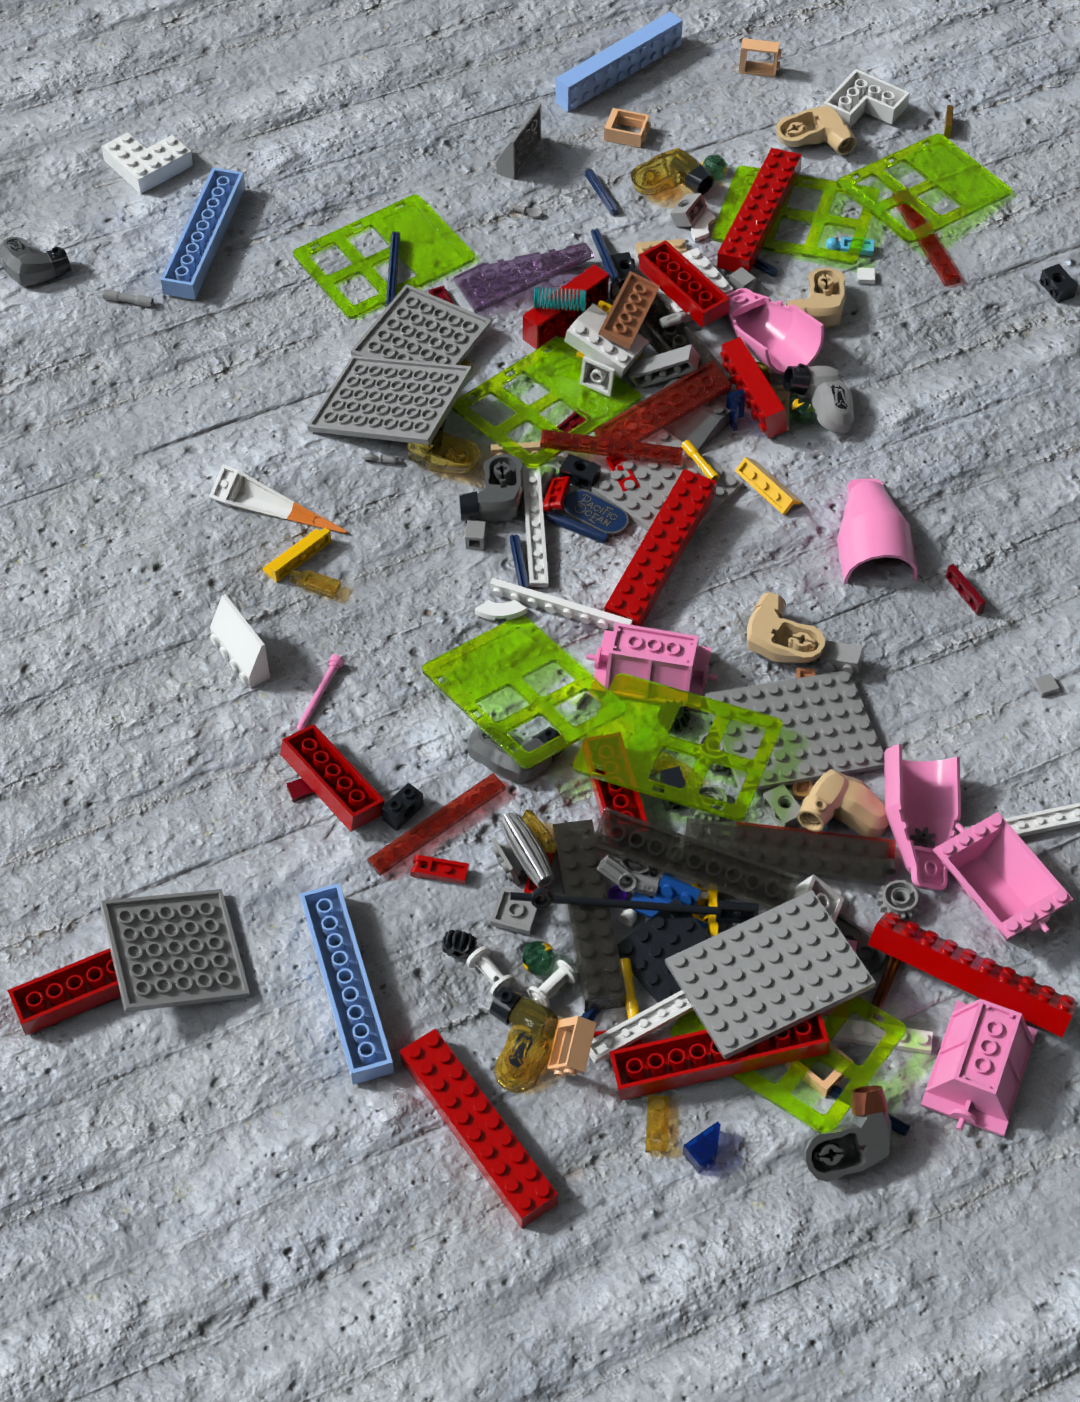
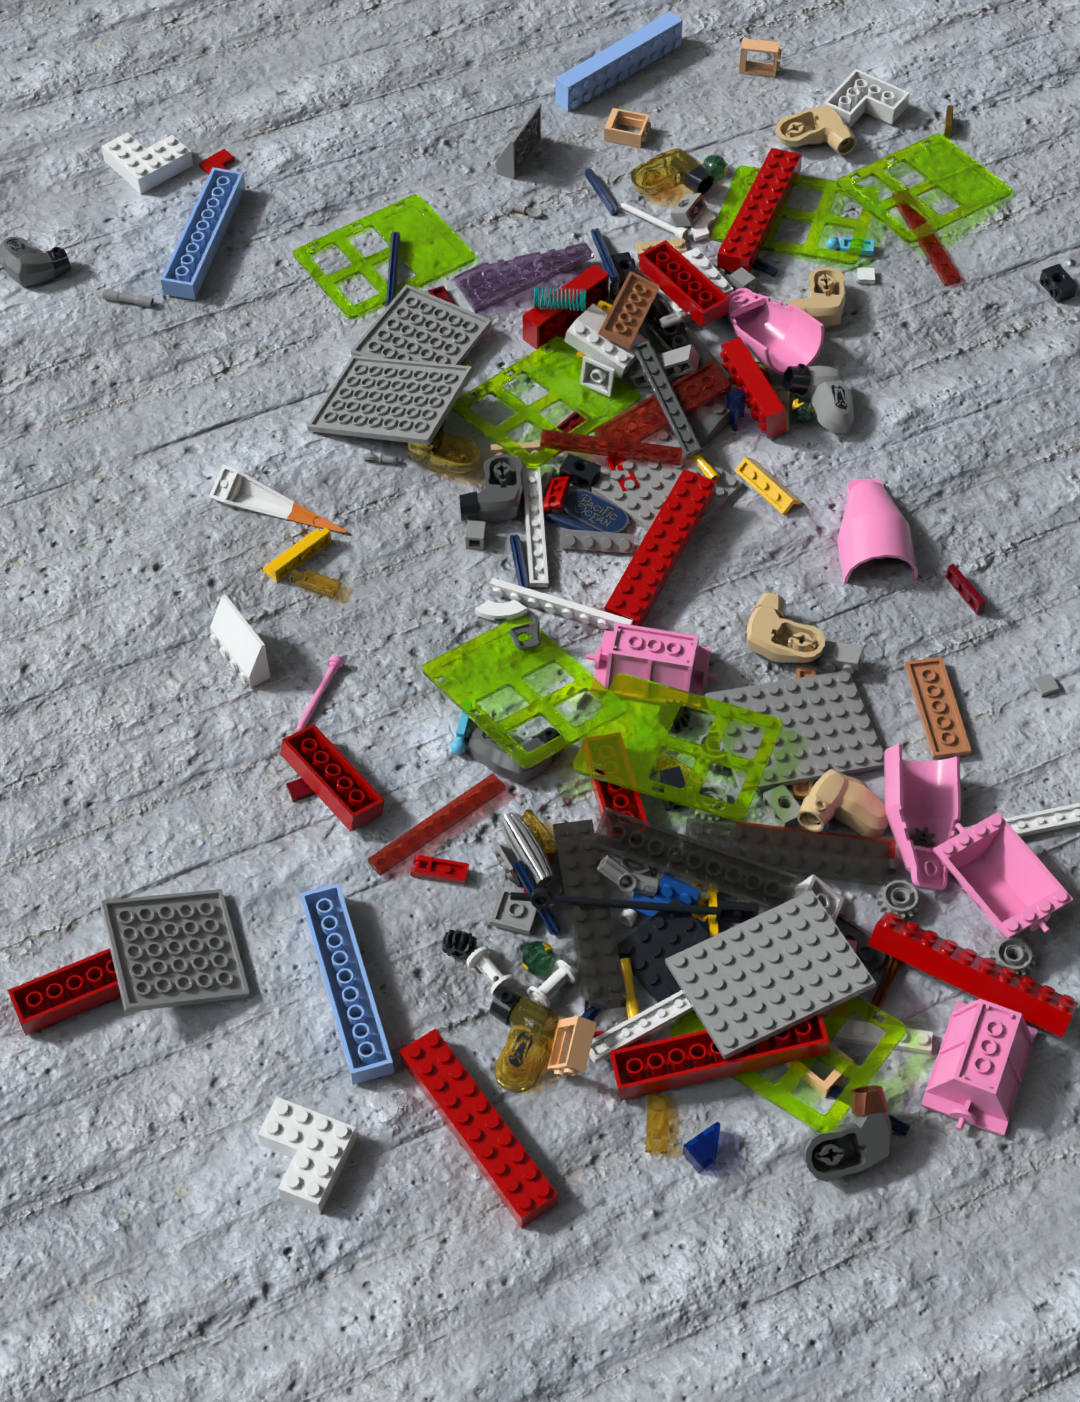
black brick [381,782,424,831] -> none
dark purple tile [608,885,628,900] -> none
none -> red tile [199,149,234,175]
none -> white brick [258,1097,357,1214]
none -> medium azure plate [450,702,475,755]
none -> dark grey piece [510,616,541,651]
none -> dark blue axle [513,860,560,935]
none -> light grey plate [560,529,634,554]
none -> white piece [621,203,689,240]
none -> dark grey tile [633,340,702,459]
none -> nougat plate [904,657,972,760]
none -> light grey gear [989,937,1036,977]

